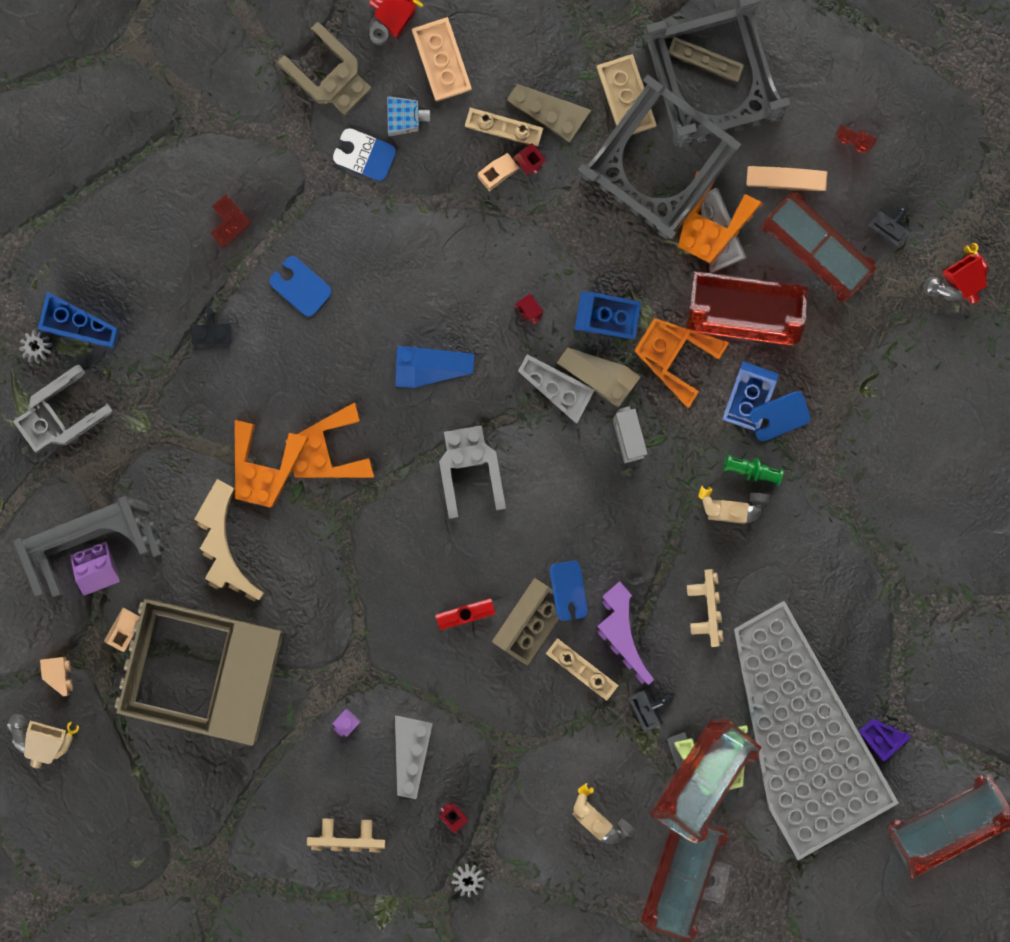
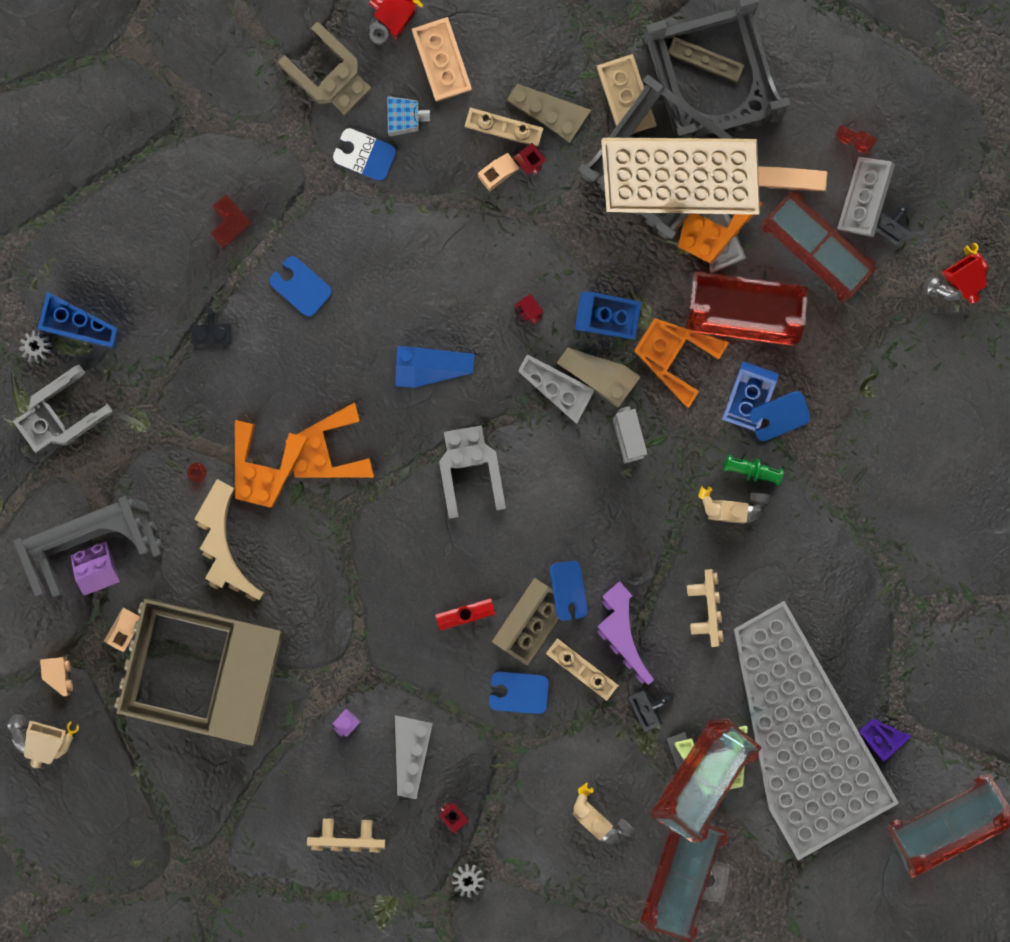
none -> clear red plate [187,462,207,482]
none -> blue piece [489,672,549,714]
none -> tan plate [601,138,760,215]
none -> light grey plate [837,157,895,237]

